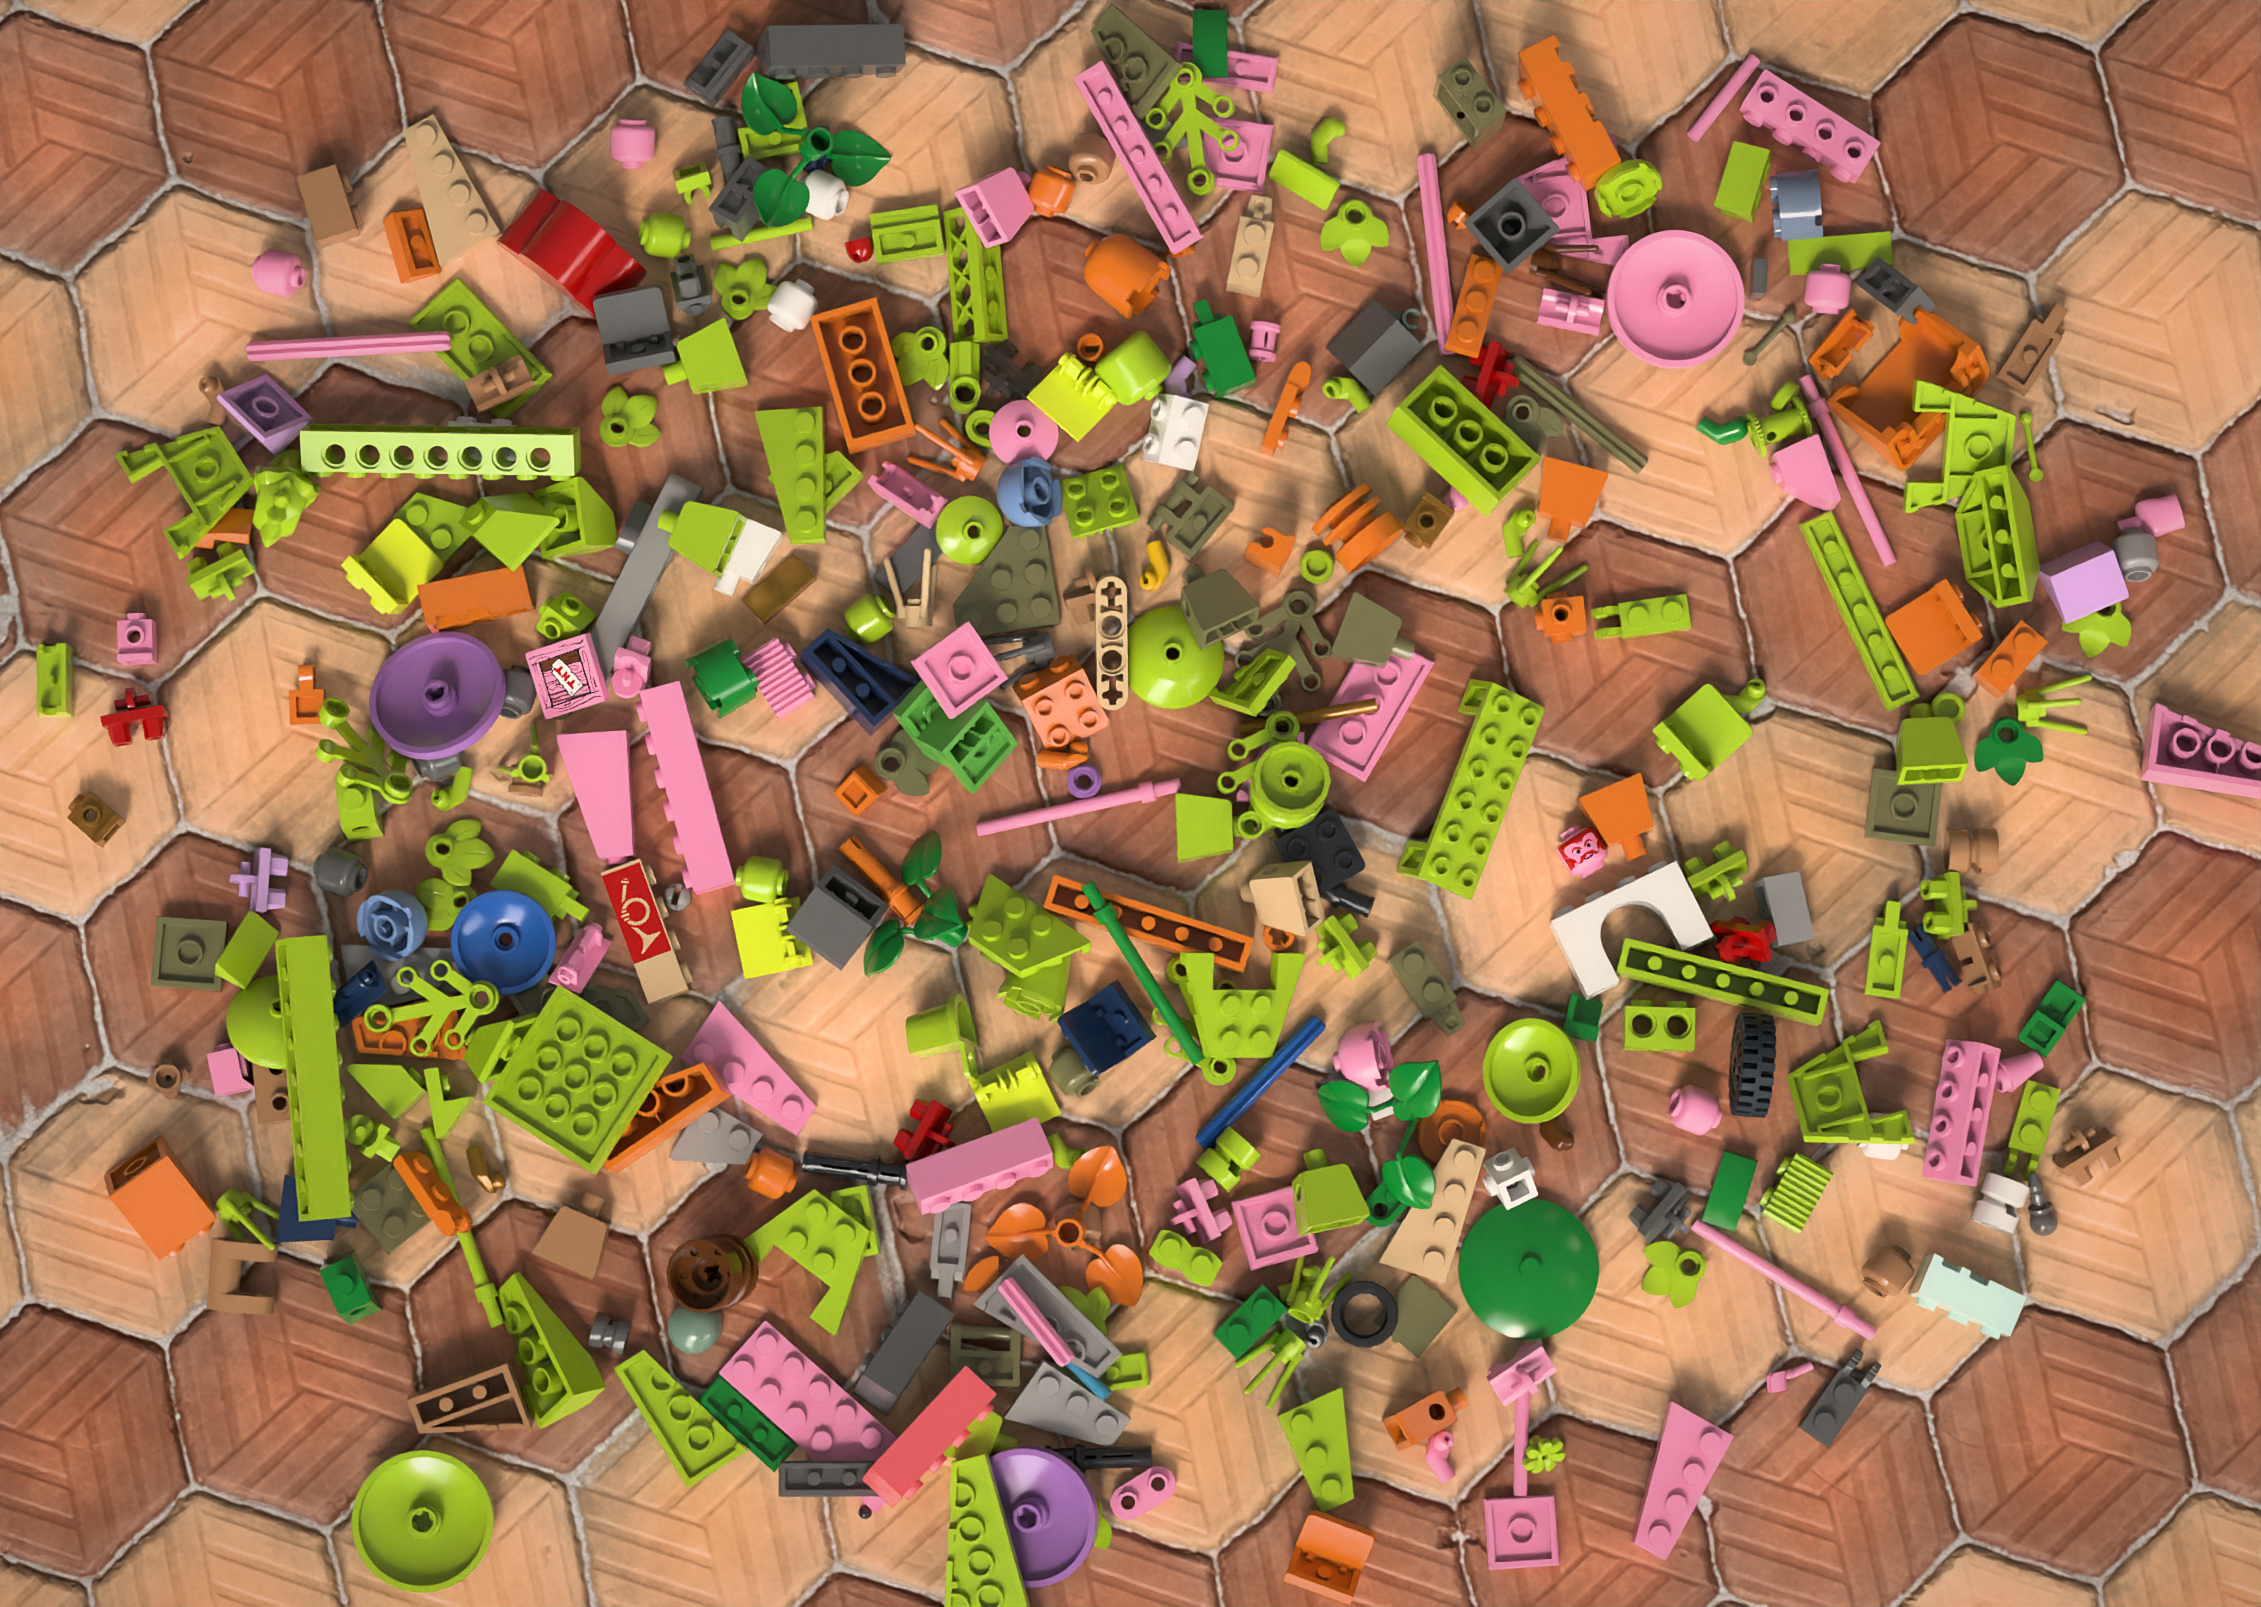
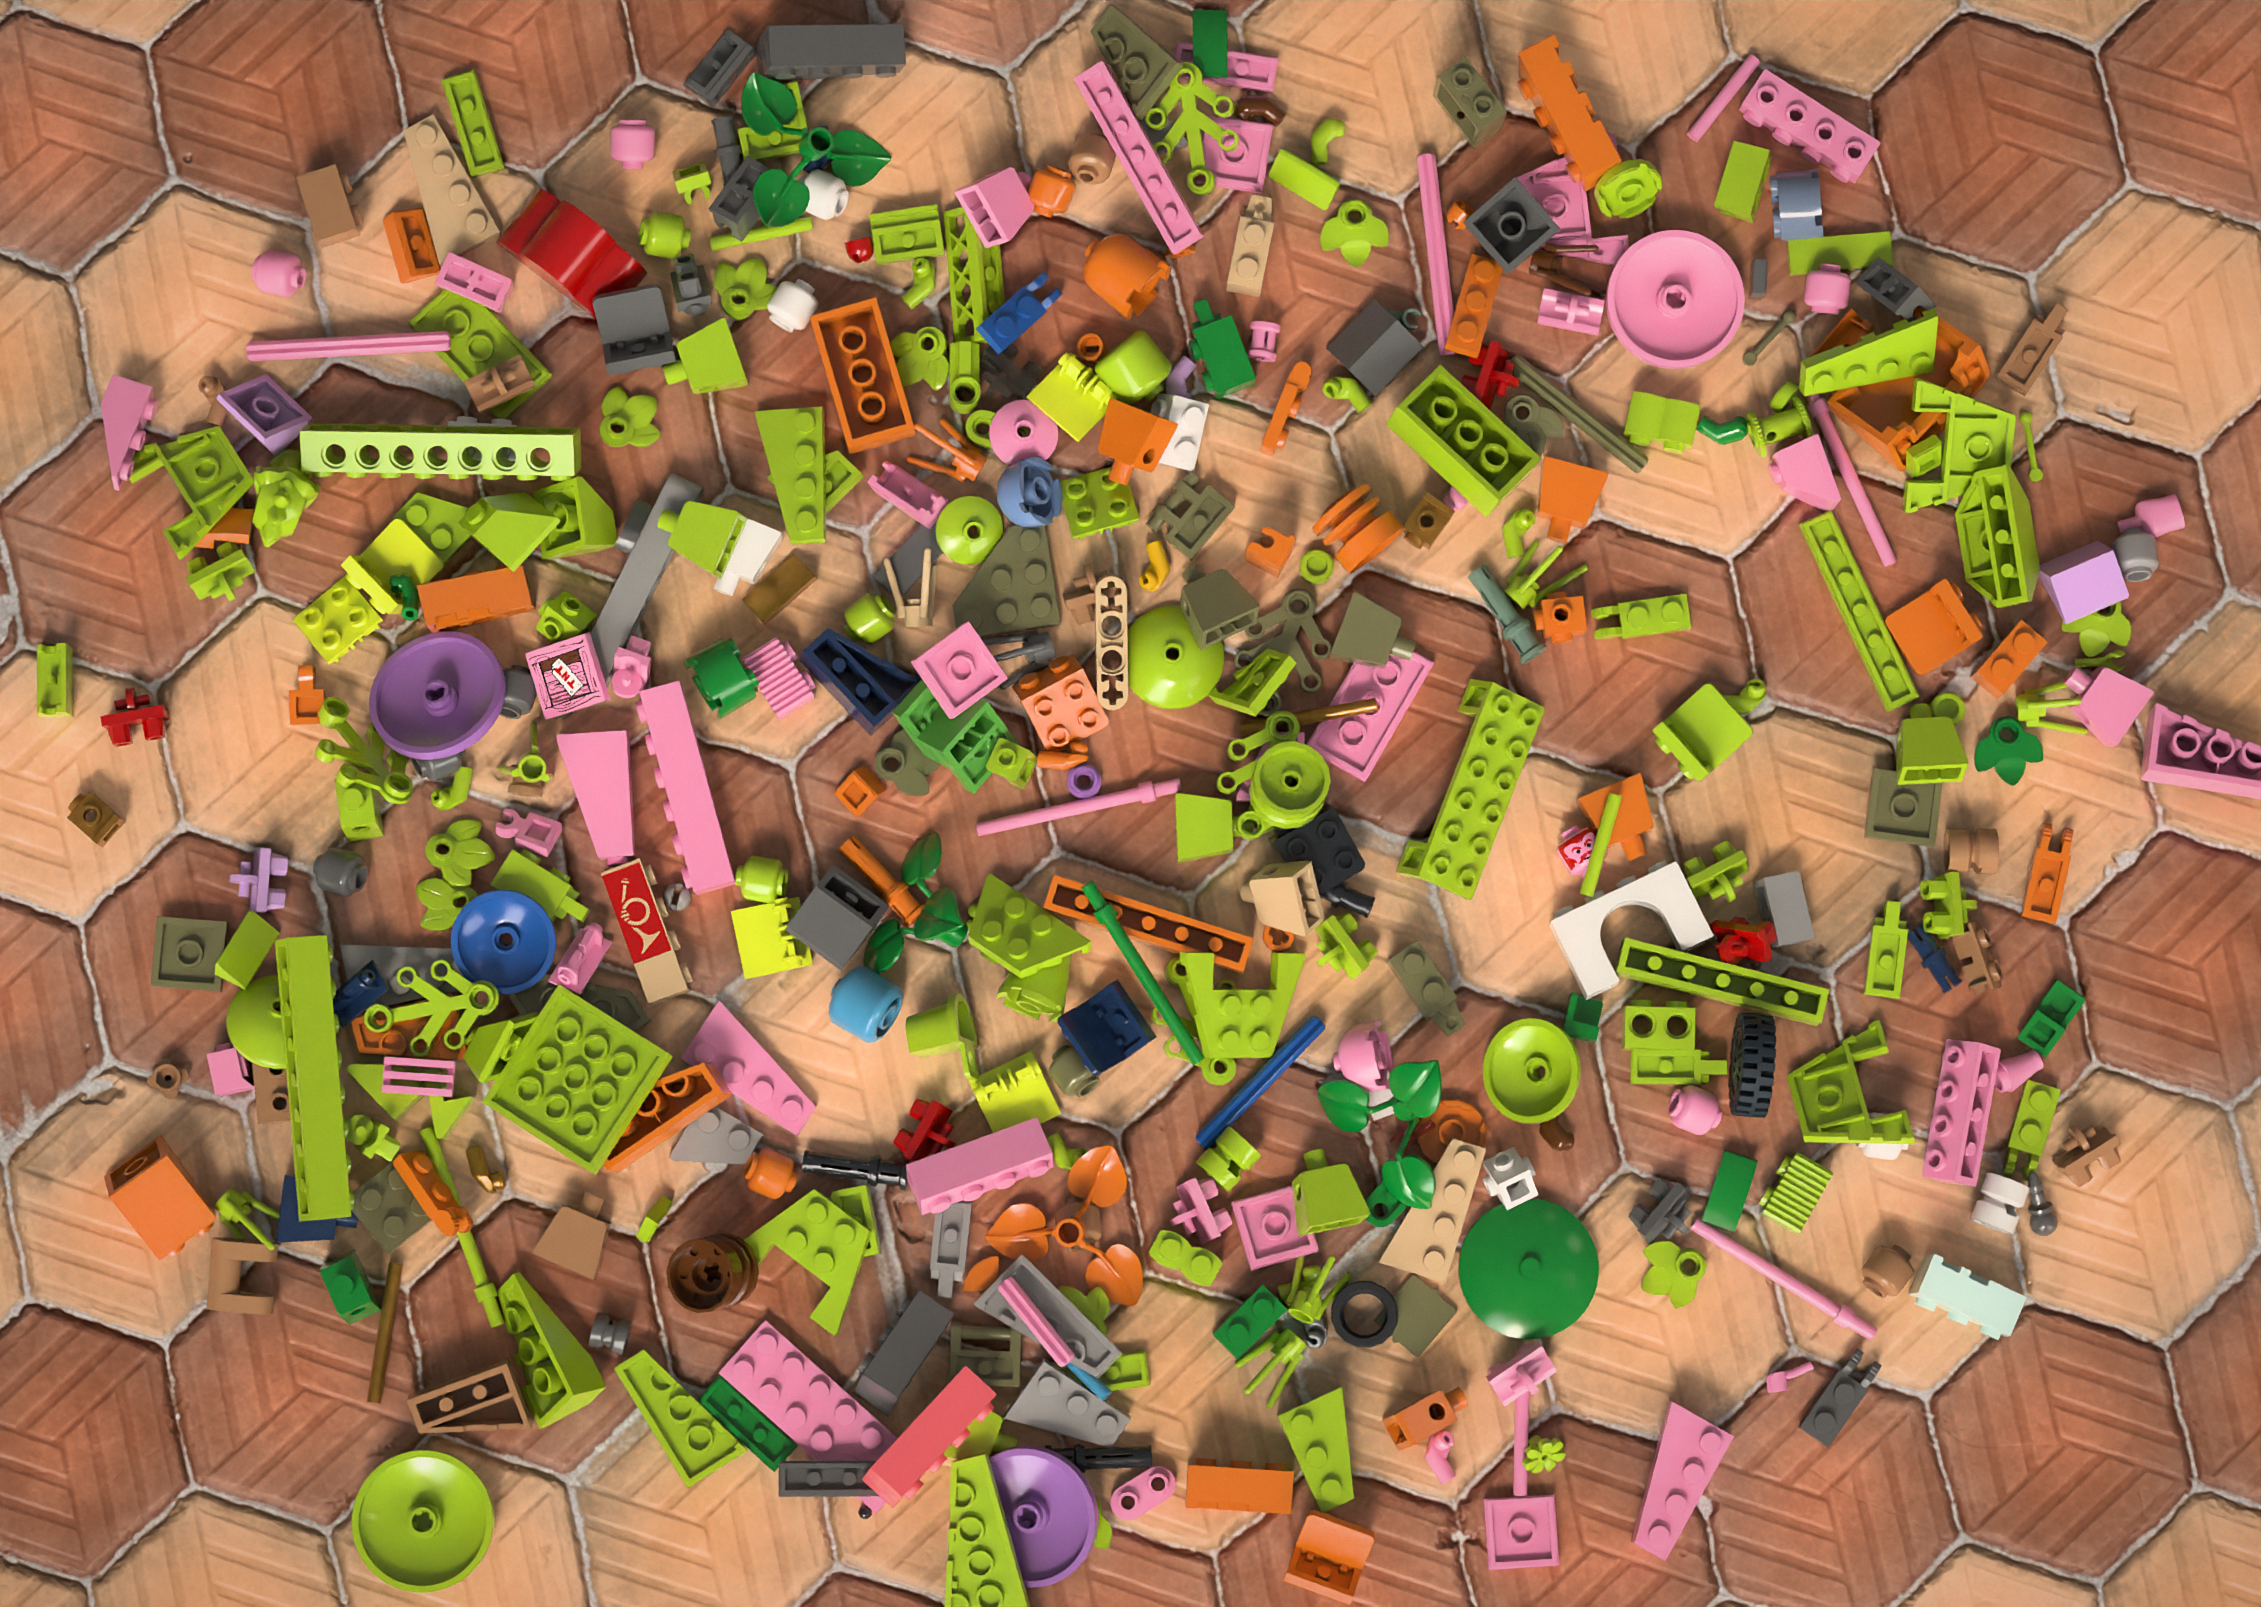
bright pink brick [117,613,158,666] -> none
medium blue cylinder [357,889,429,961] -> none
sand green hair [668,1305,723,1354] -> none
none -> bright pink slope [101,375,158,491]
none -> neon yellow hinge [292,576,383,665]
none -> pearl gold bar [367,1262,403,1404]
none -> bright pink tile [381,1057,456,1097]
none -> green arm [390,572,420,621]
none -> bright pink hinge [435,252,513,313]
none -> lime tile [441,70,505,178]
none -> bright pink plate [496,808,562,857]
none -> lime tile [636,1195,673,1243]
none -> dark azure head [828,966,904,1043]
none -> lime arm [901,257,935,310]
none -> blue hinge [976,272,1063,355]
none -> lime bracket [986,738,1037,790]
none -> orange torso [1098,398,1178,486]
none -> orange wedge [1185,1458,1294,1514]
none -> reddish brown arm [1234,95,1287,127]
none -> clear red hand [1390,1120,1436,1153]
none -> sand green pin [1467,565,1548,665]
none -> lime bar [1580,793,1622,897]
none -> lime brick [1623,391,1701,454]
none -> lime hinge [1630,1049,1728,1085]
none -> lime wing [1799,308,1938,396]
none -> lime tile [1906,434,1942,479]
none -> orange hinge [2020,822,2074,924]
none -> bright pink torso [2063,666,2154,747]
none -> lime hand [2075,649,2126,672]

